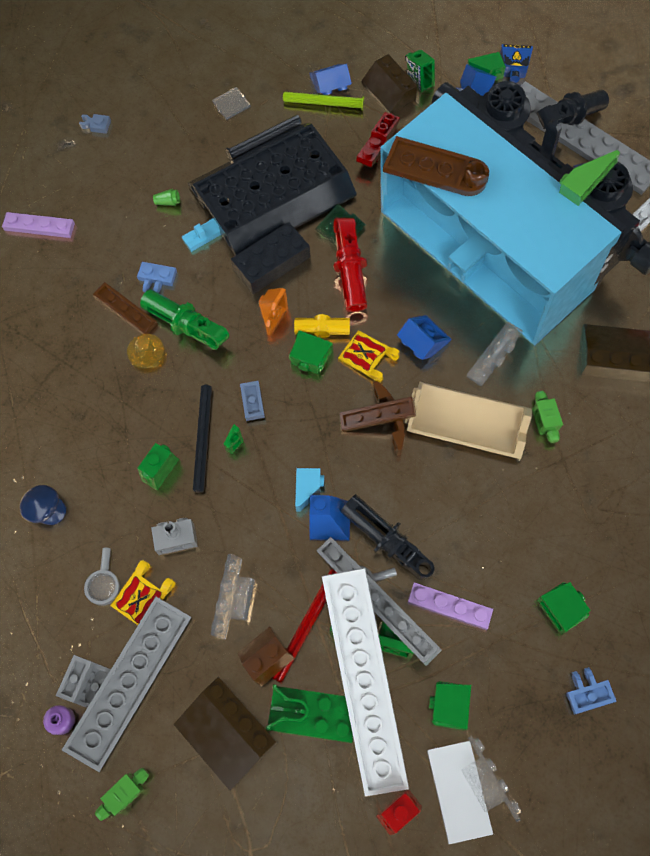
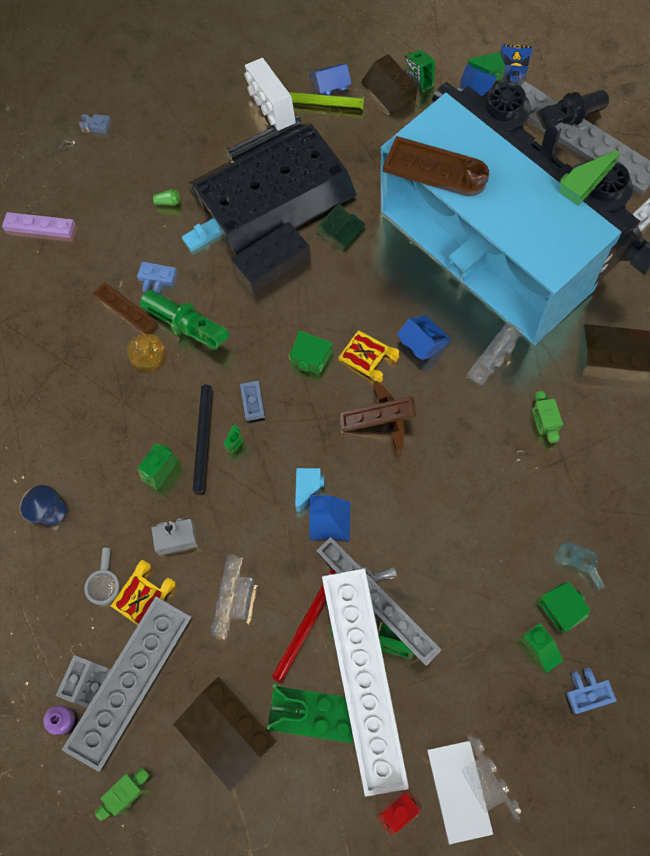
clear piece [212,87,251,120] -> none
reddish brown slope [238,626,294,686] -> none
orange slope [258,288,288,336] -> none
yellow piece [294,314,350,338] -> none
red piece [333,218,367,312] -> none
black piece [340,494,435,580] -> none
red slope [356,112,400,167] -> none
tan cylinder [405,382,532,459] -> none
lavender plate [408,583,493,630] -> none
green torso [429,681,471,731] -> none
none -> white brick [244,58,296,131]
none -> green slope [519,623,563,674]
none -> clear light blue beam [555,542,605,590]

